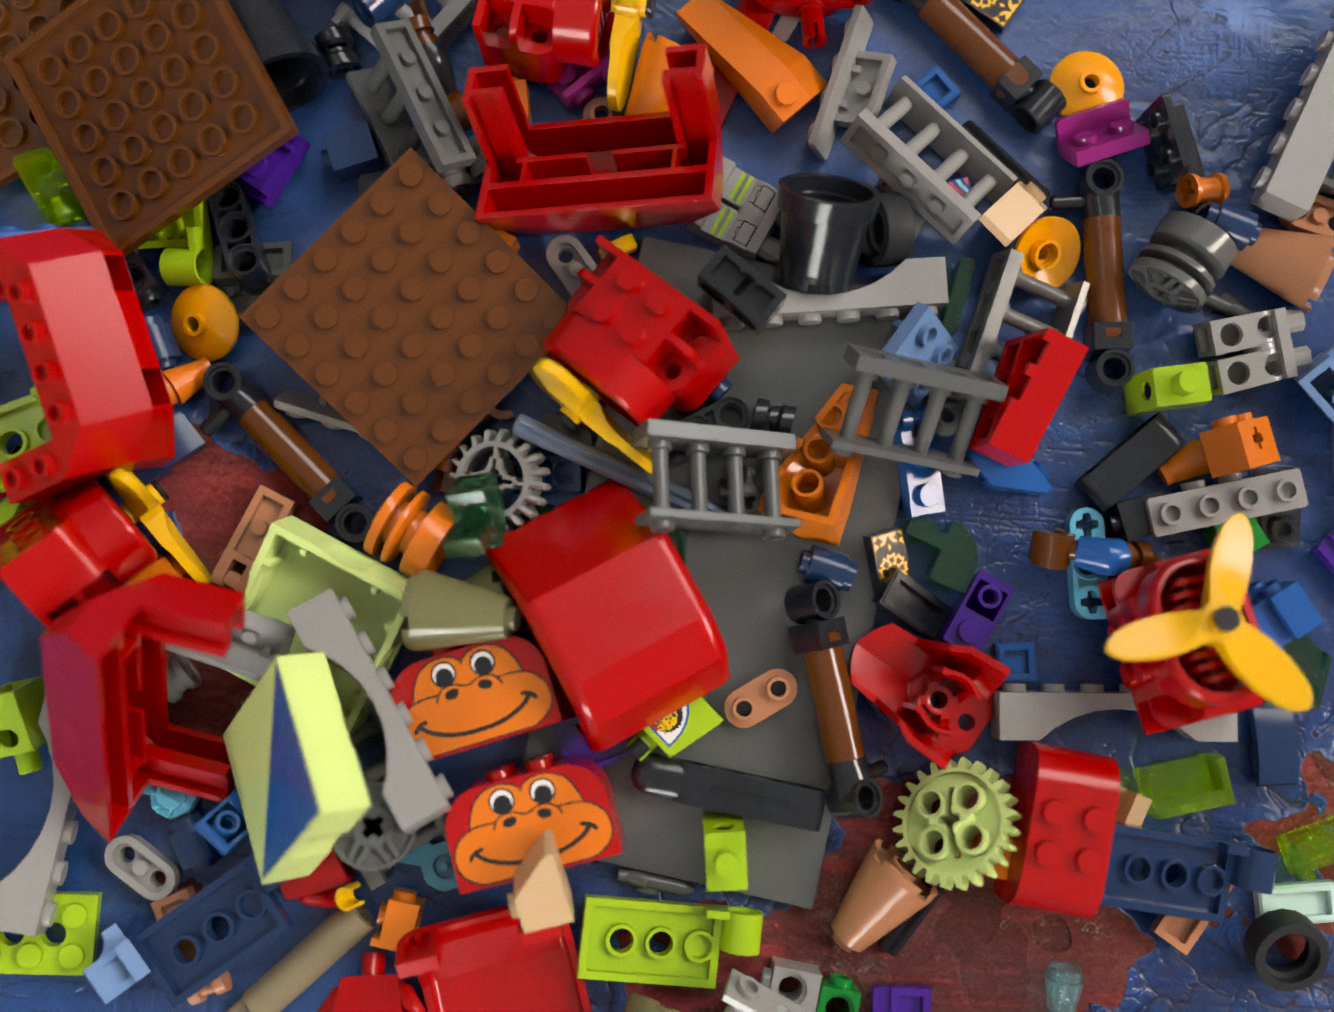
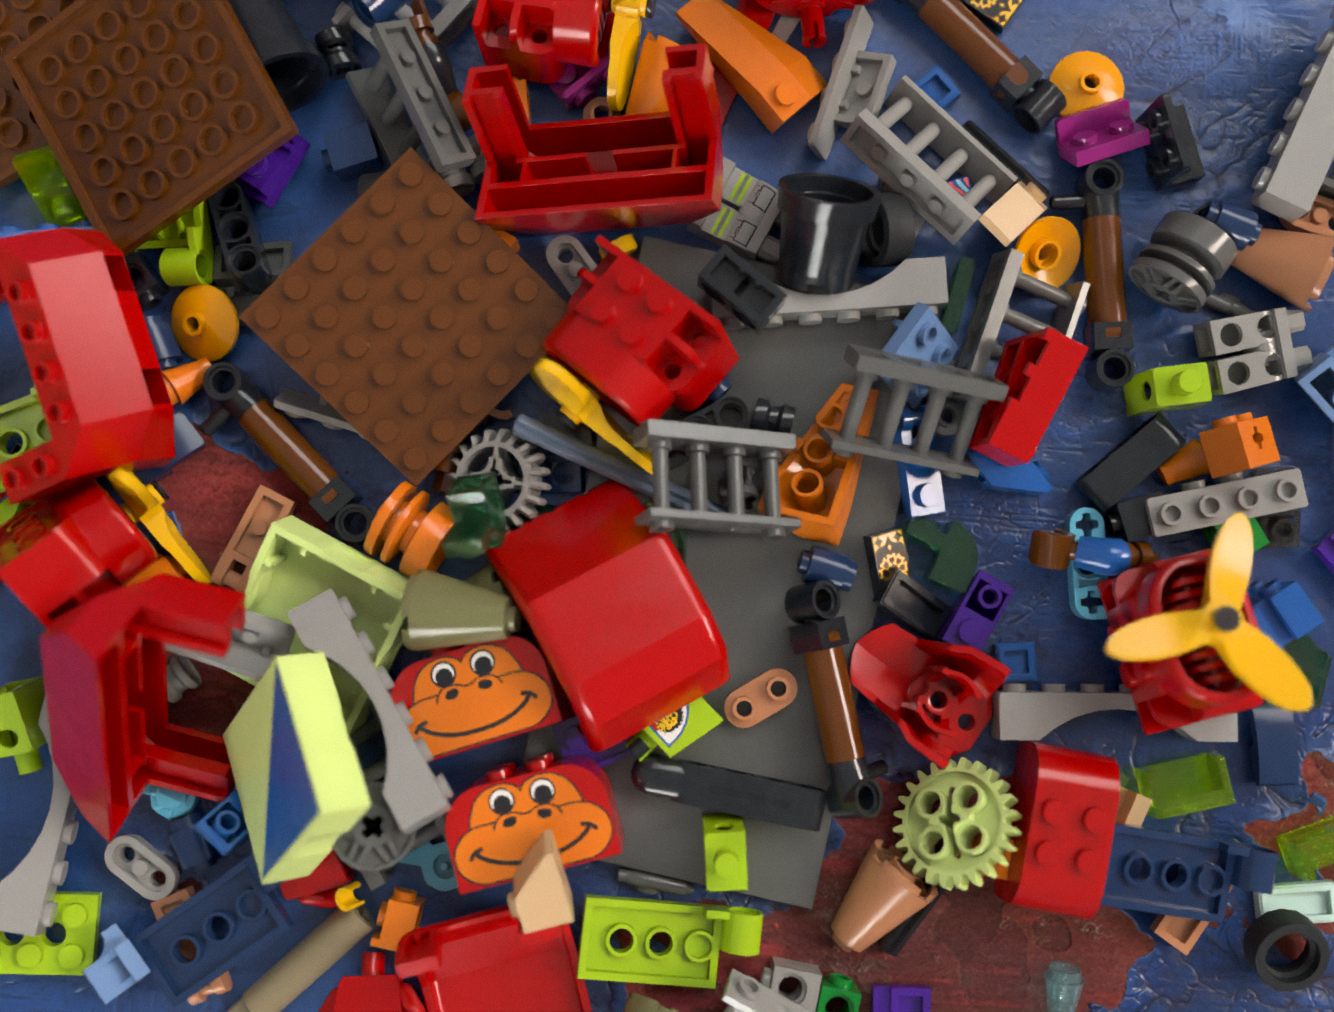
orange bush [1176,173,1230,208] -> none

